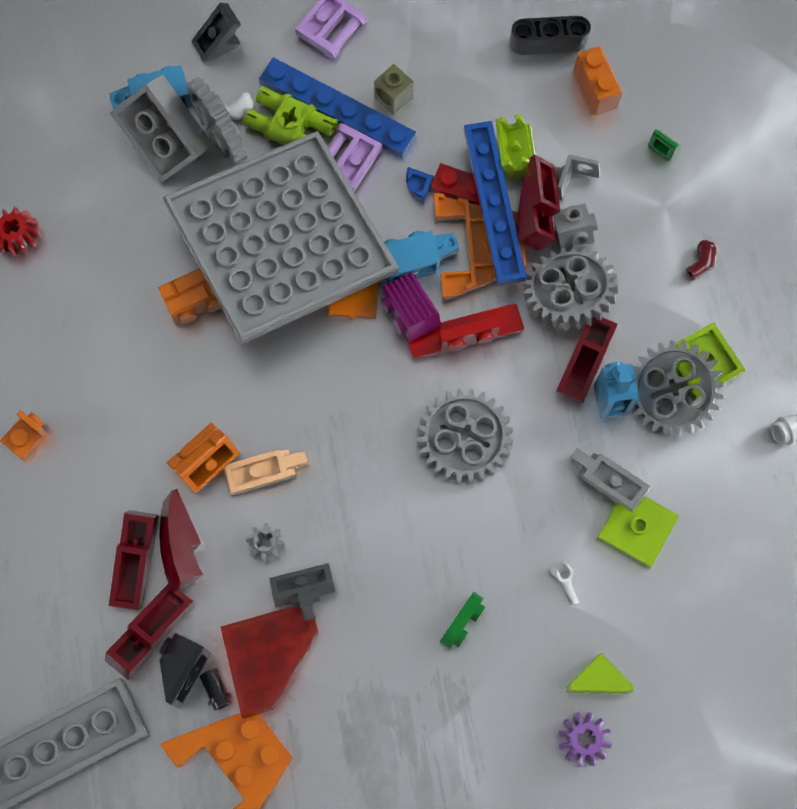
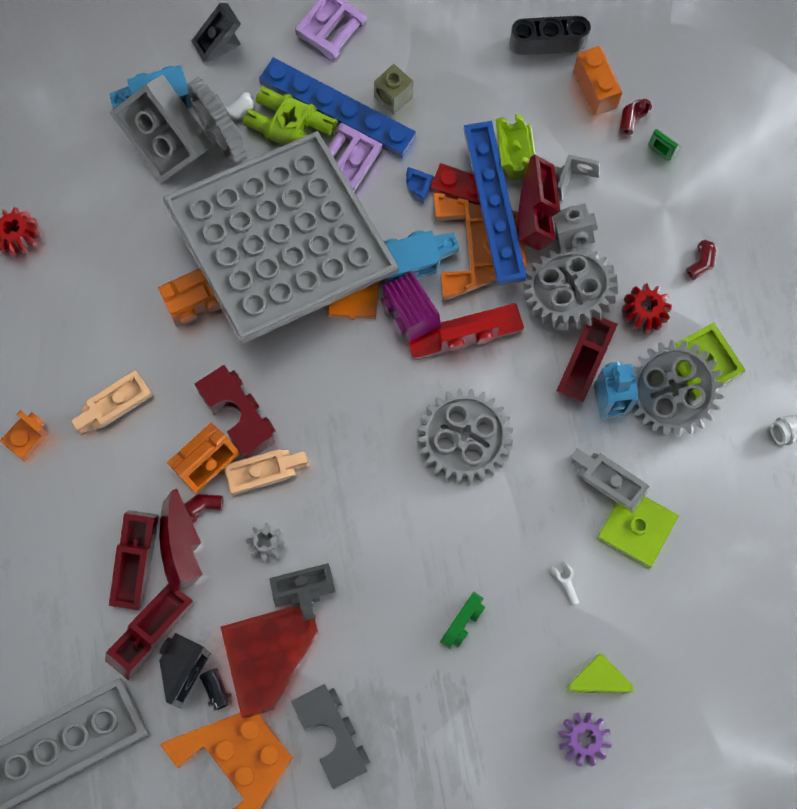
none -> light nougat hinge [71,370,153,435]
none -> dark red arm [184,494,224,523]
none -> dark red arch [194,365,276,459]
none -> dark grey arch [291,684,370,789]
none -> dark red arm [619,98,652,135]
none -> red gear [621,283,672,334]

